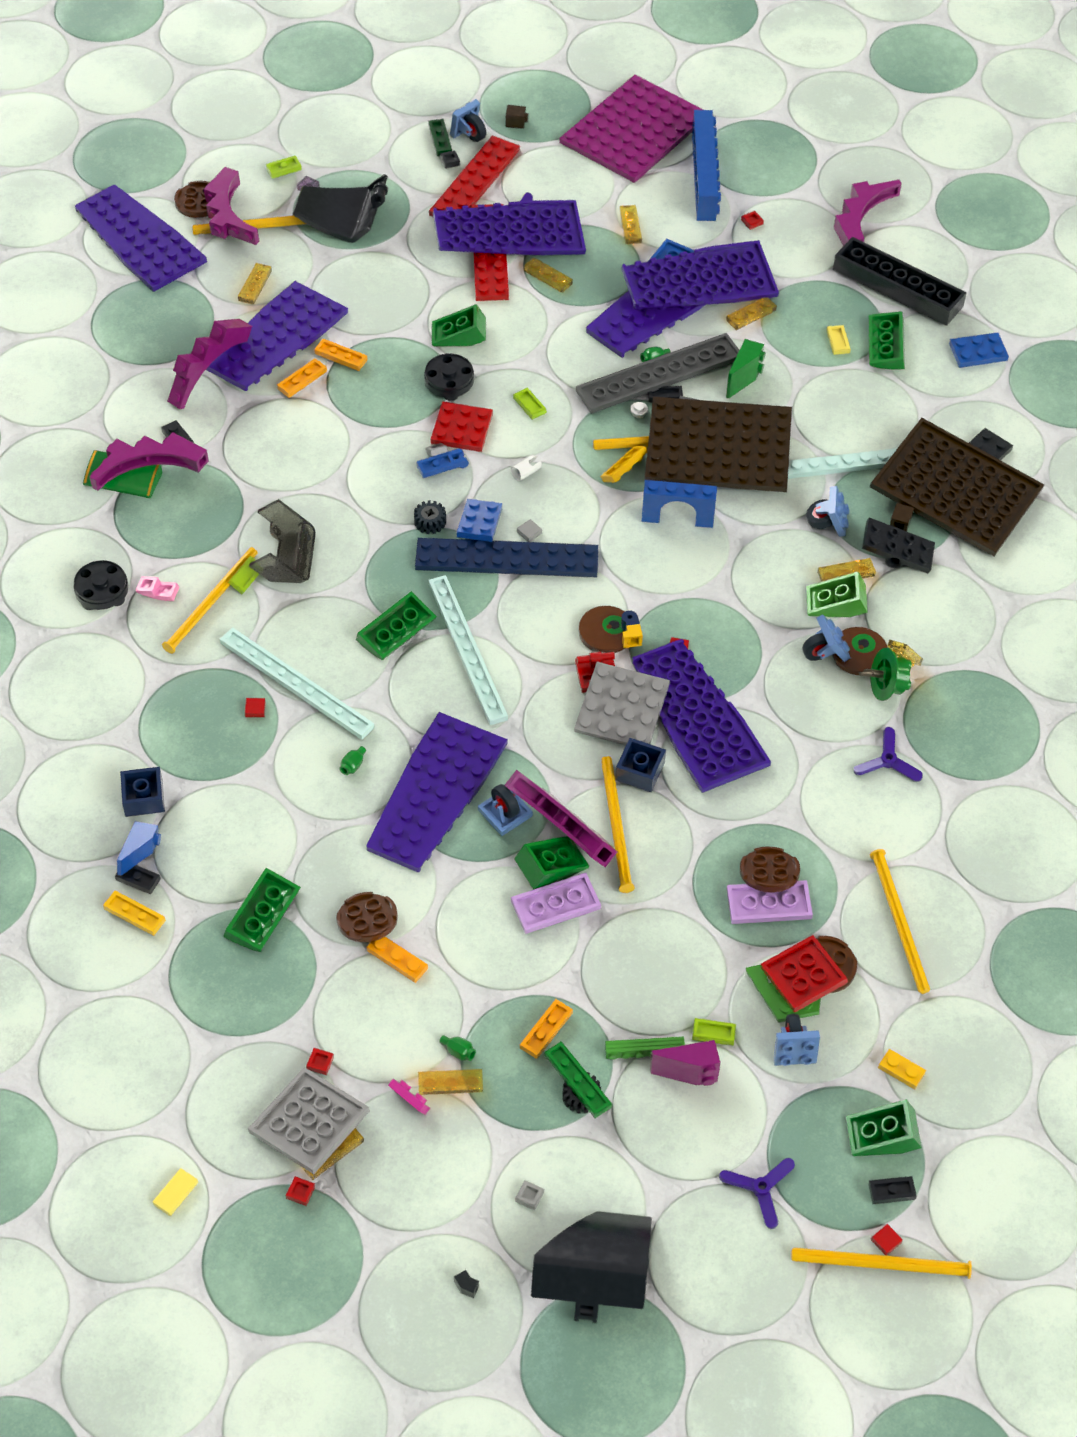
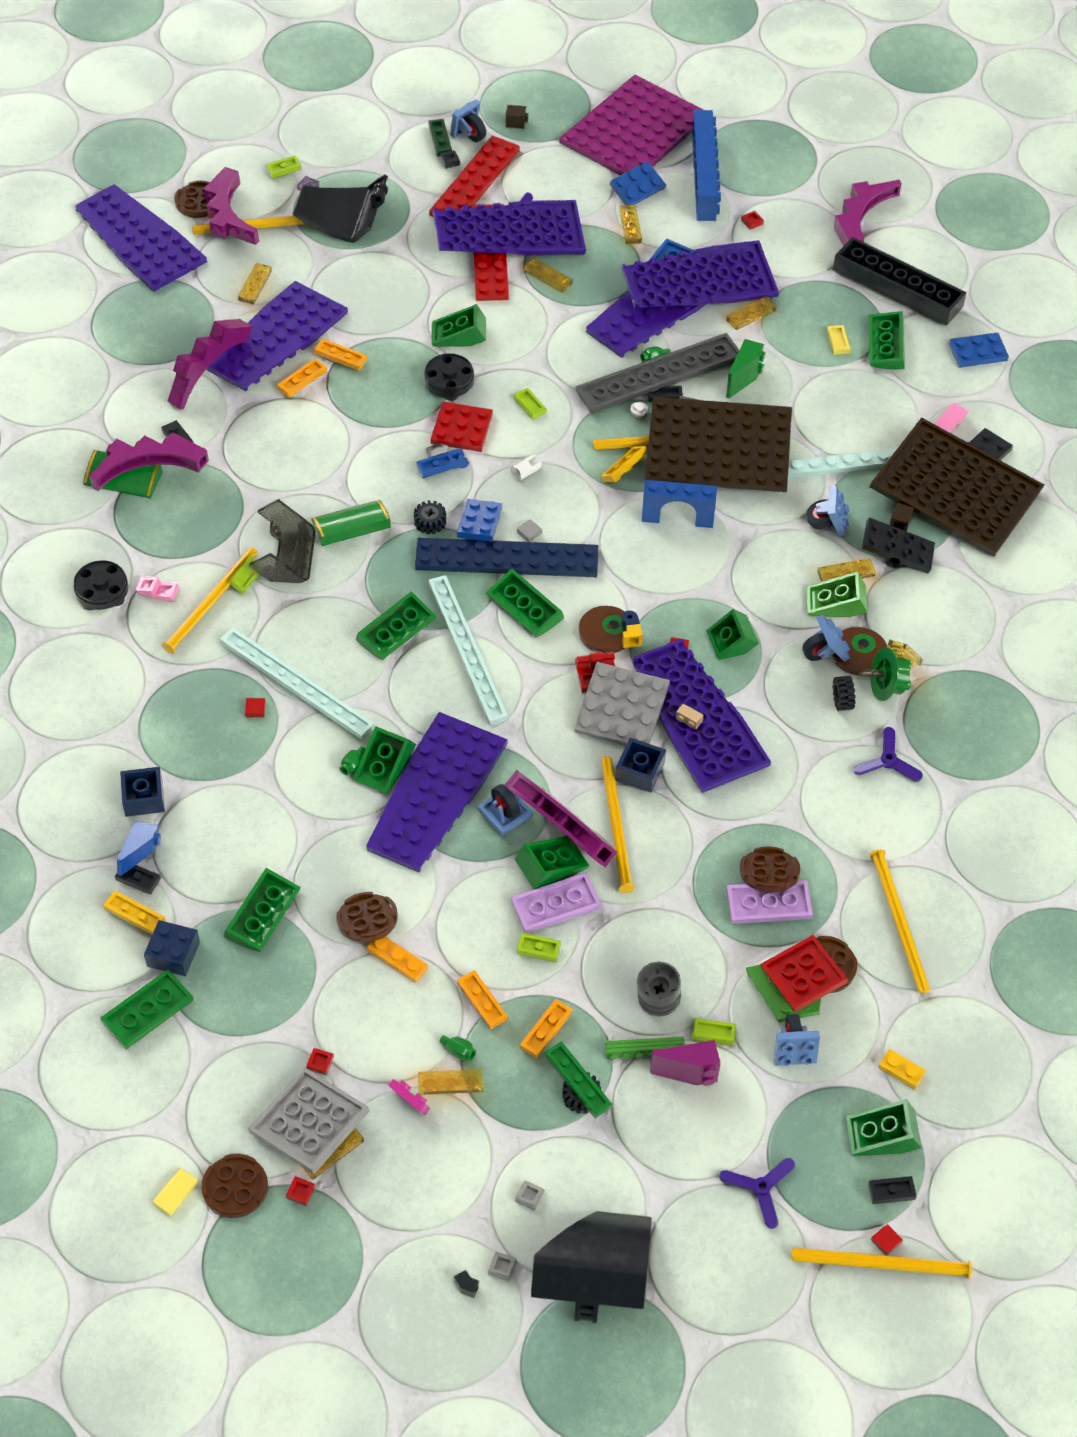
none -> green plate [100,969,194,1050]
none -> dark blue brick [144,920,200,977]
none -> reddish brown tile [201,1154,268,1218]
none -> green slope [311,500,391,546]
none -> green slope [352,726,416,794]
none -> light orange plate [457,970,508,1030]
none -> green slope [486,569,564,637]
none -> light grey tile [488,1252,517,1281]
none -> lime plate [517,933,561,962]
none -> blue plate [609,161,666,208]
none -> dark grey wheel [637,961,681,1017]
none -> tan piece [676,704,703,729]
none -> green slope [706,609,759,660]
none -> black tyre [832,675,856,711]
none -> bright pink slope [934,402,969,433]

